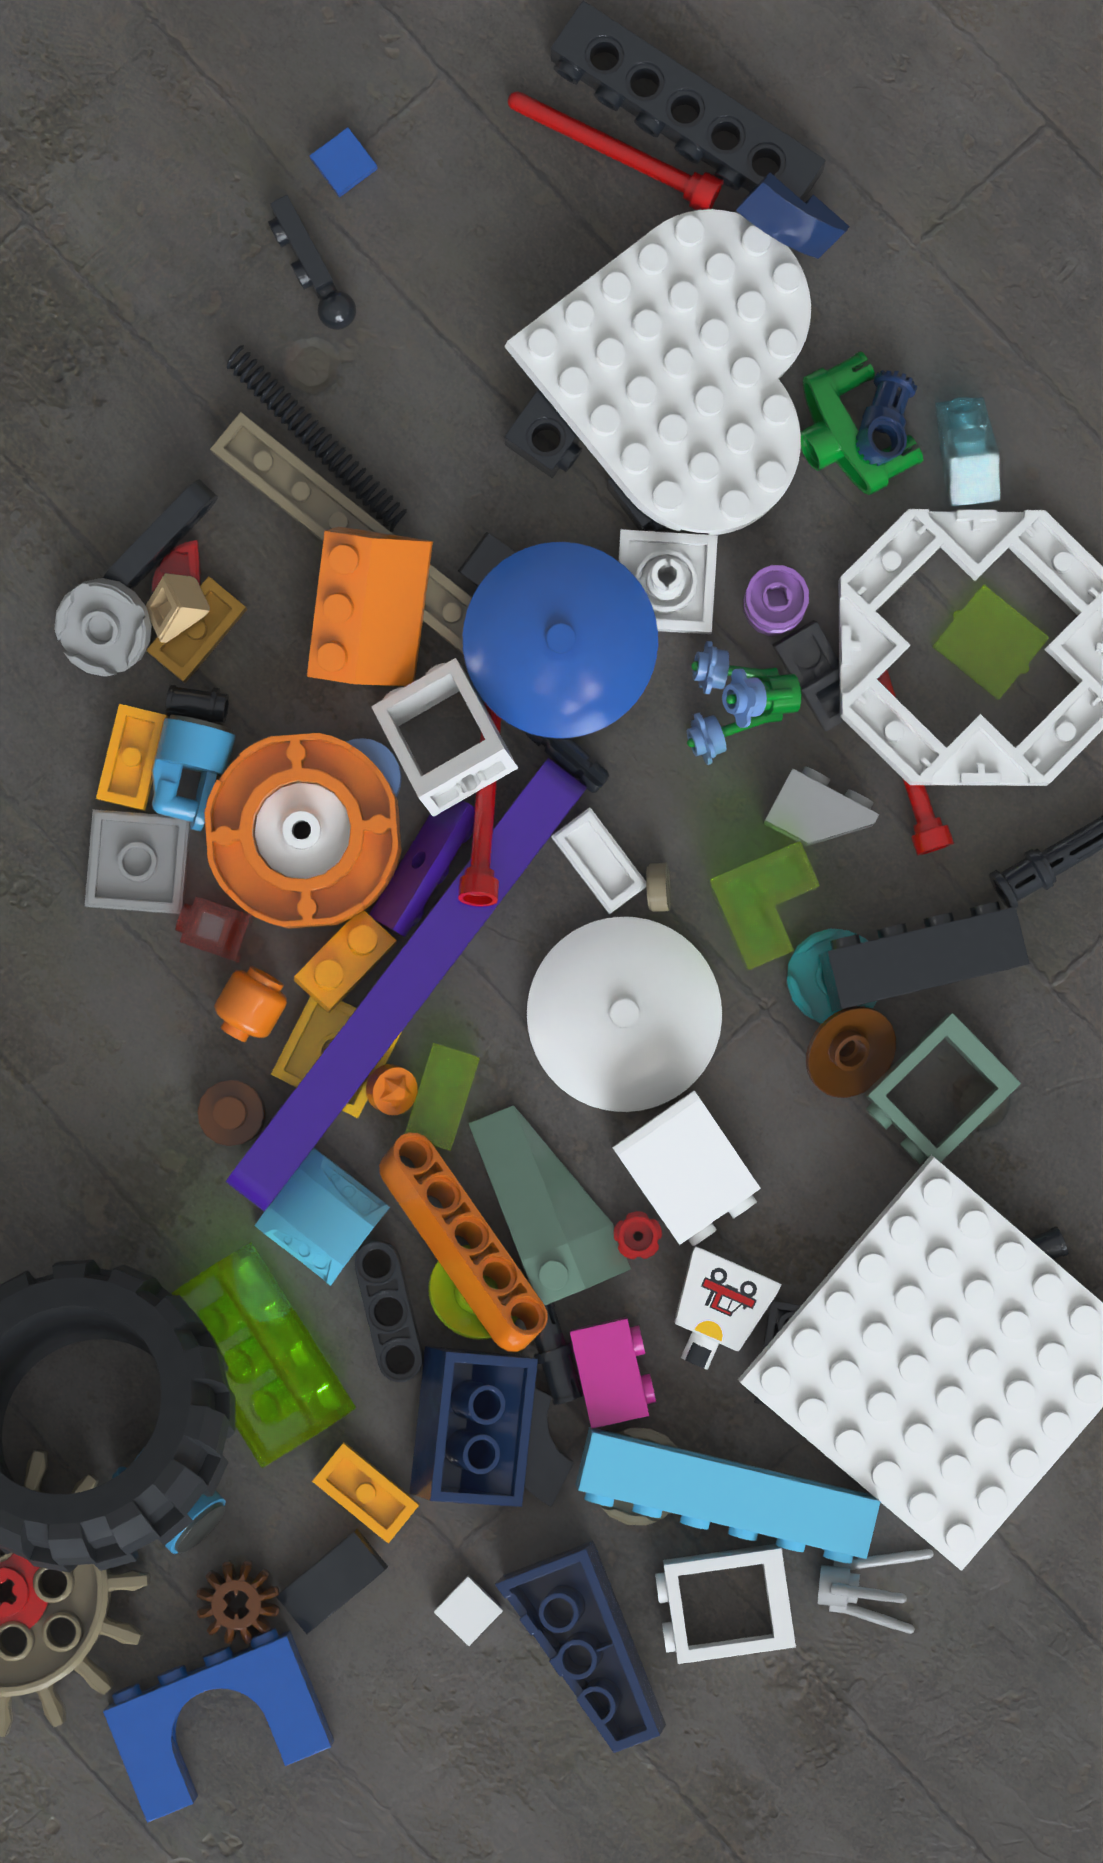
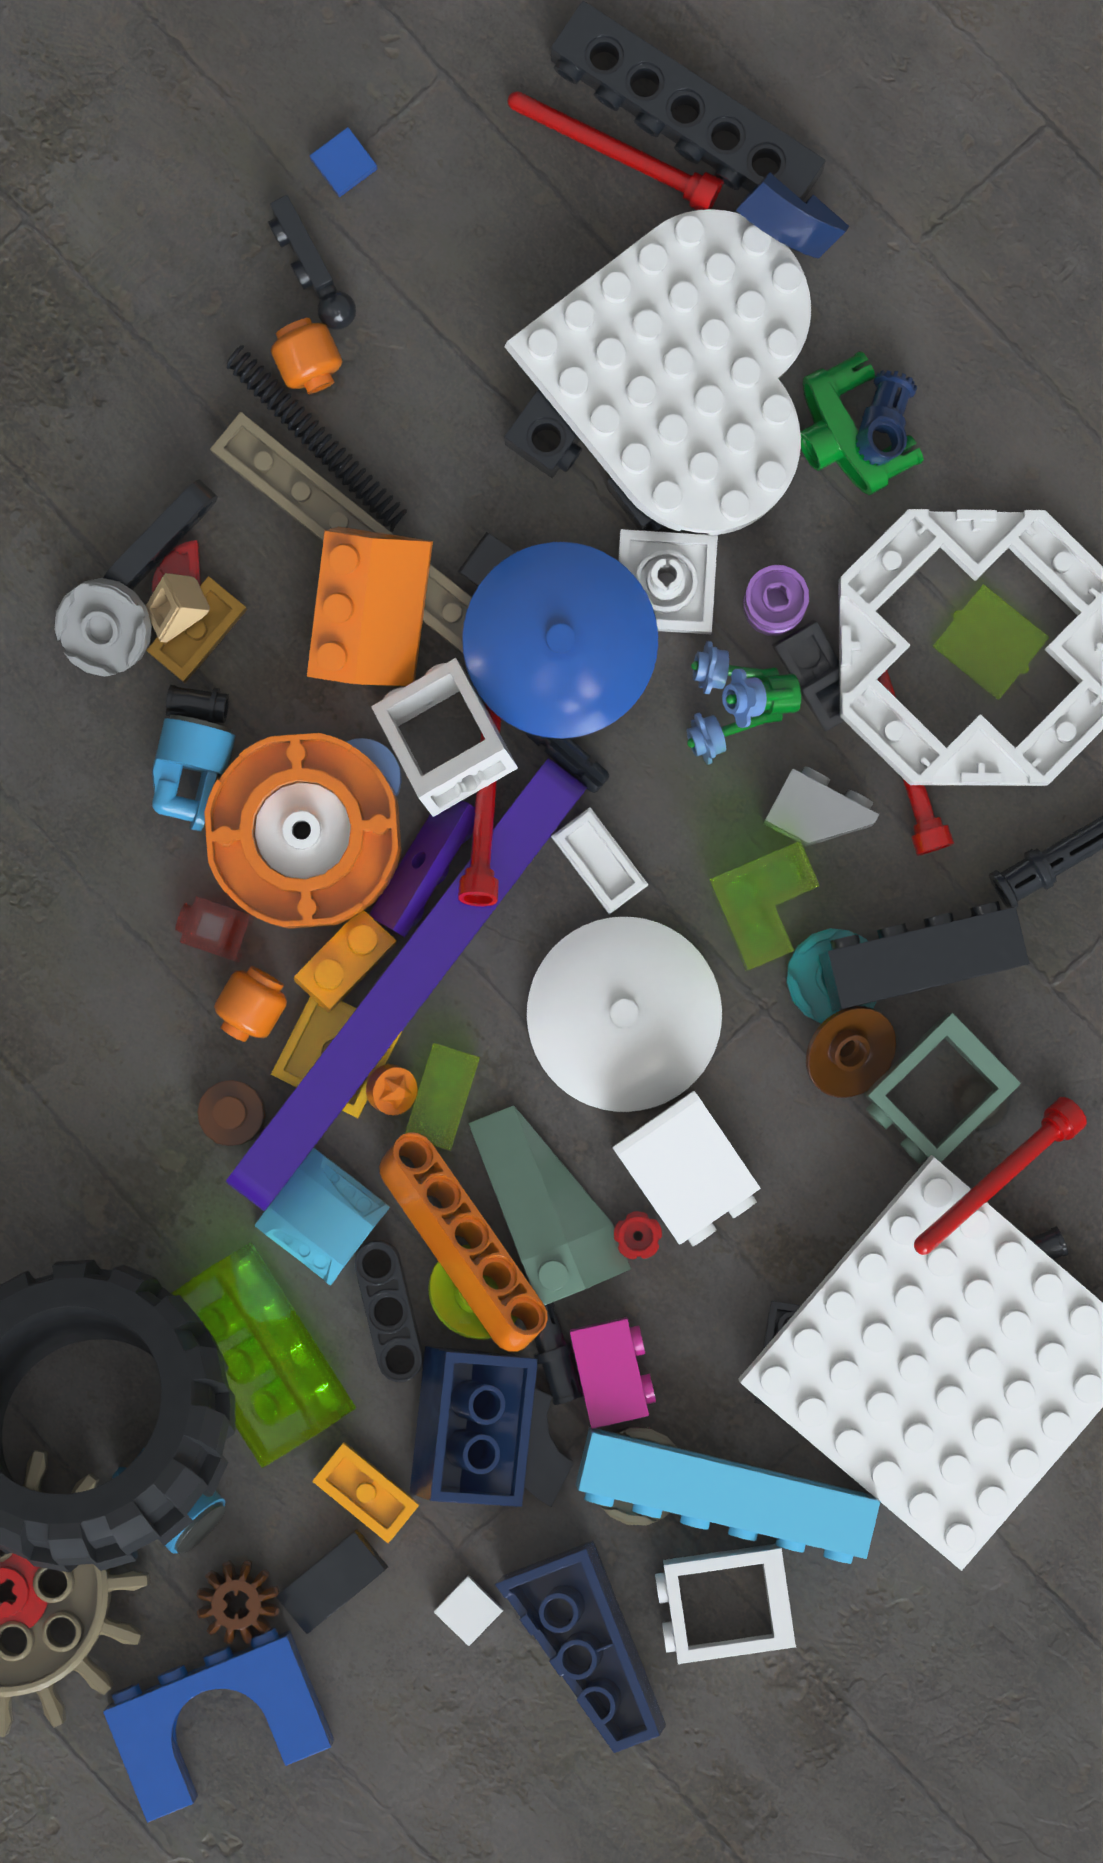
light grey tile [85,809,190,915] -> none
light orange plate [96,704,168,811] -> none
dark tan tile [646,862,671,912] -> none
white torso [674,1246,782,1370] -> none
light grey plant [817,1549,934,1634] -> none
clear light blue slope [935,397,1000,506] -> none
none -> orange head [271,318,342,394]
none -> red piece [914,1097,1087,1255]

